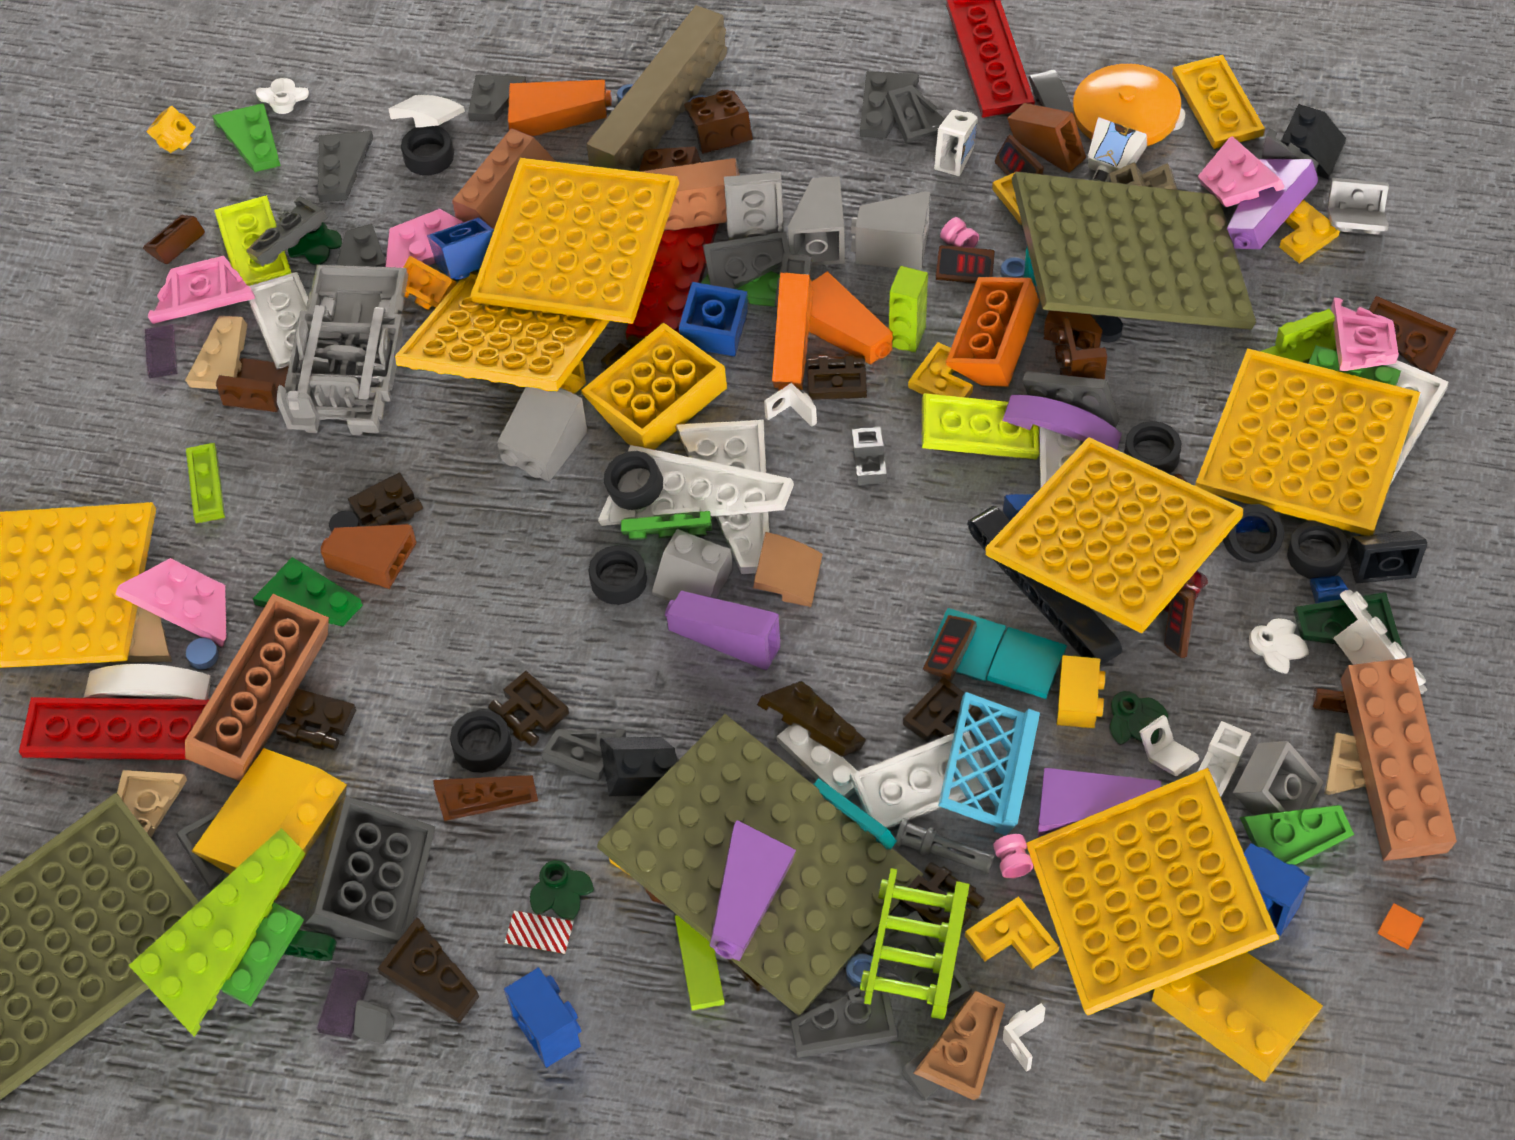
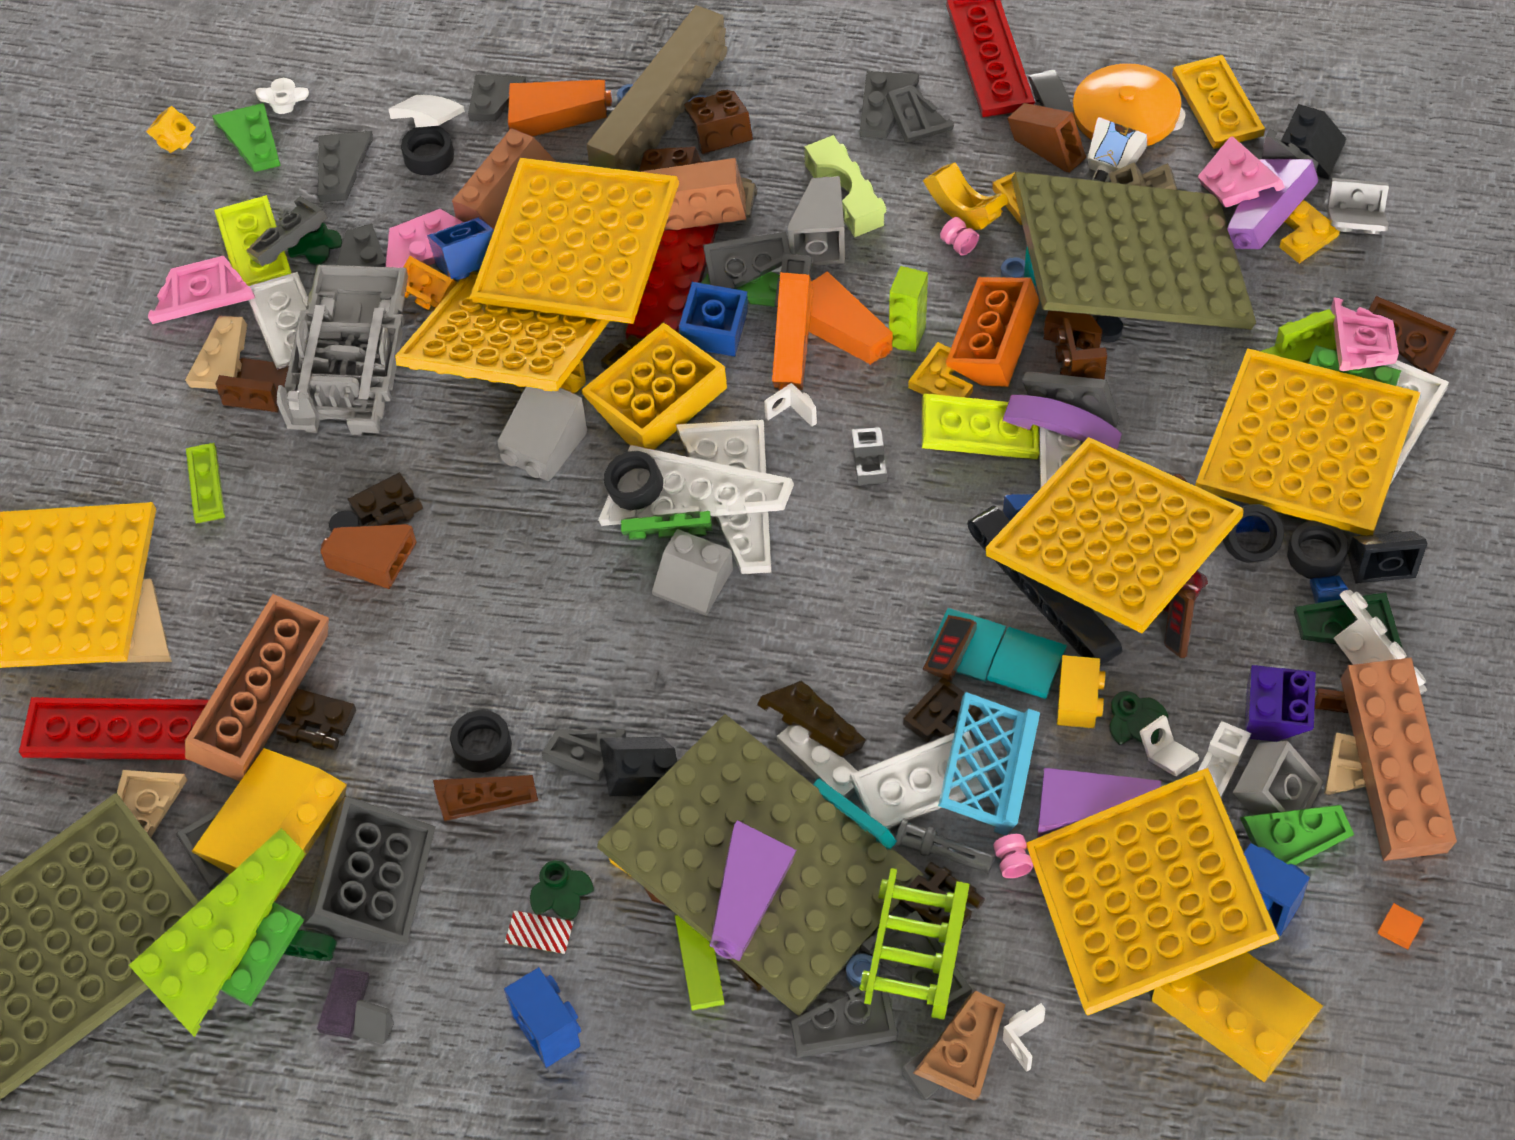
white slope [84,664,212,700] -> none
bright pink wing [115,558,226,647] -> none
reddish brown slope [143,215,205,264] -> none
clear purple tile [145,325,178,379] -> none
medium blue tile [186,638,219,669] -> none
green wing [253,557,363,627] -> none
dark brown wing [377,917,479,1024] -> none
dark brown plate [488,671,569,747] -> none
black tyre [588,545,647,605] -> none
medium lavender slope [665,591,780,671] -> none
light grey tile [724,172,784,241] -> none
medium nougat slope [753,532,823,607] -> none
dark brown plate [808,354,867,400] -> none
light grey slope [851,191,930,271] -> none
white torso [934,110,978,176] -> none
slope [936,245,995,283] -> none
yellow plate [965,896,1059,969] -> none
slope [995,134,1044,176] -> none
black tyre [1124,421,1182,474] -> none
white plate [1249,618,1309,674] -> none
none -> yellowish green arch [804,135,886,237]
none -> yellow arch [923,162,1010,230]
none -> dark purple slope [1244,665,1316,742]

